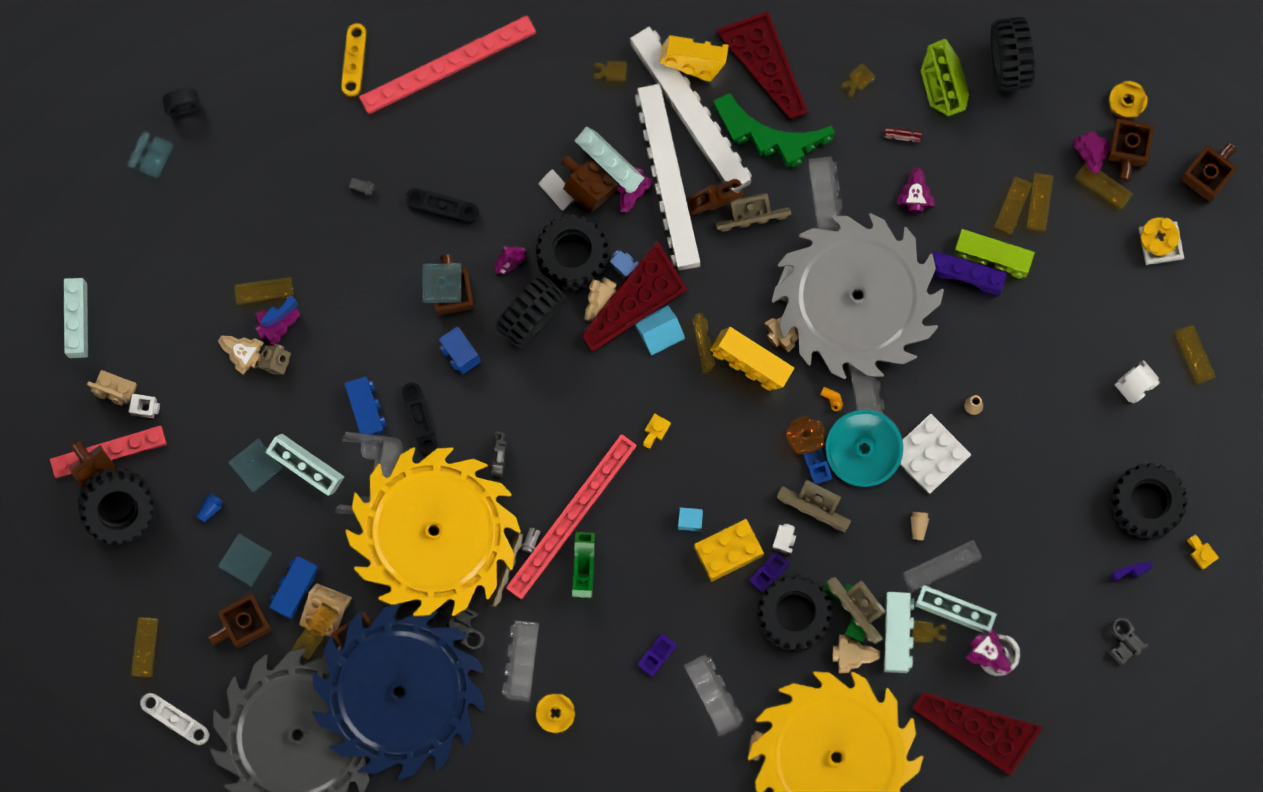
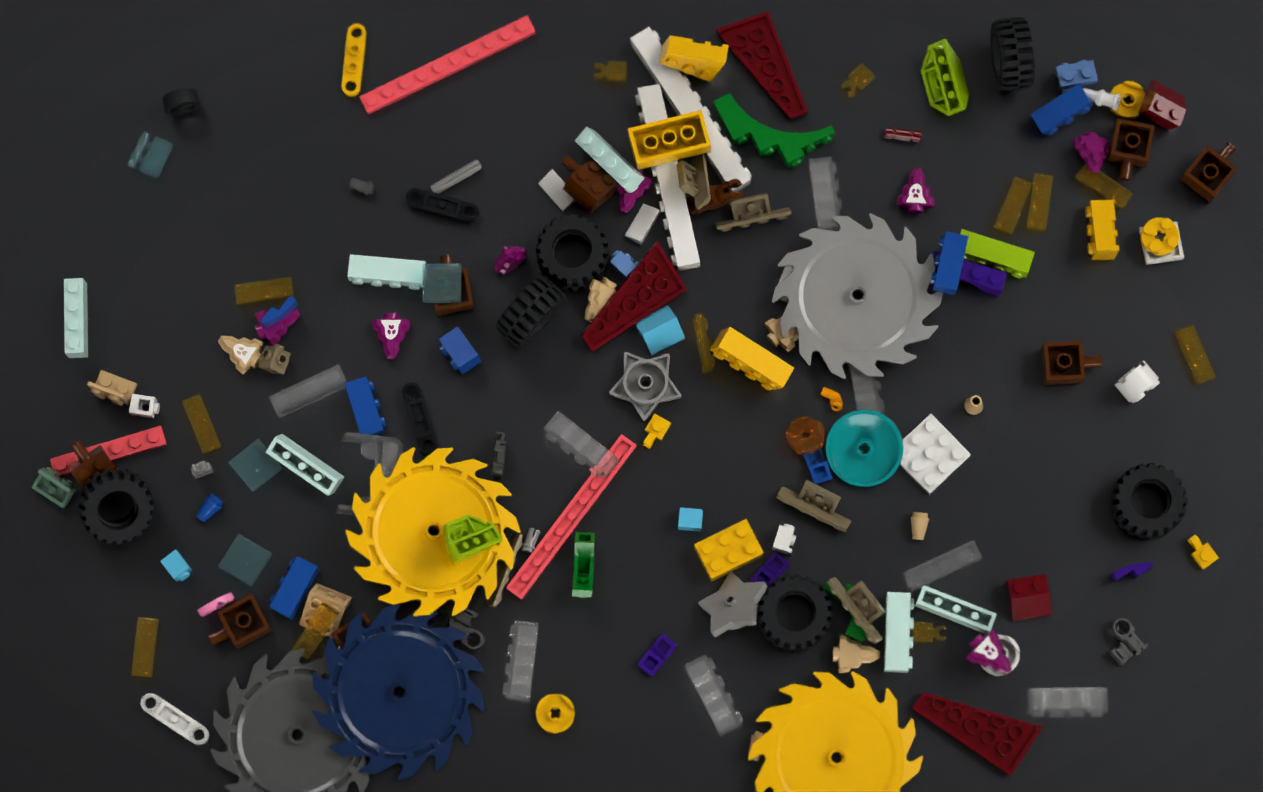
none -> sand green bracket [31,467,77,508]
none -> medium azure brick [160,549,192,582]
none -> clear yellow plate [182,394,222,454]
none -> light grey plate [191,461,214,479]
none -> bright pink tile [197,592,234,617]
none -> clear brick [269,364,347,418]
none -> light aqua brick [347,254,427,290]
none -> magenta rock [372,313,411,360]
none -> light grey axle [430,160,482,194]
none -> lime wedge [443,515,503,565]
none -> clear brick [544,411,619,479]
none -> light grey plate [609,352,682,422]
none -> white slope [625,204,660,245]
none -> yellow brick [628,110,711,170]
none -> dark tan bracket [677,153,711,210]
none -> light grey plate [698,572,768,637]
none -> blue brick [930,231,968,295]
none -> dark red slope [1005,574,1051,621]
none -> clear brick [1026,688,1108,717]
none -> blue brick [1030,84,1093,136]
none -> reddish brown brick [1041,341,1102,385]
none -> medium blue bracket [1054,60,1098,90]
none -> white pin [1062,88,1121,111]
none -> yellow wedge [1085,200,1120,260]
none -> dark red slope [1138,79,1187,130]

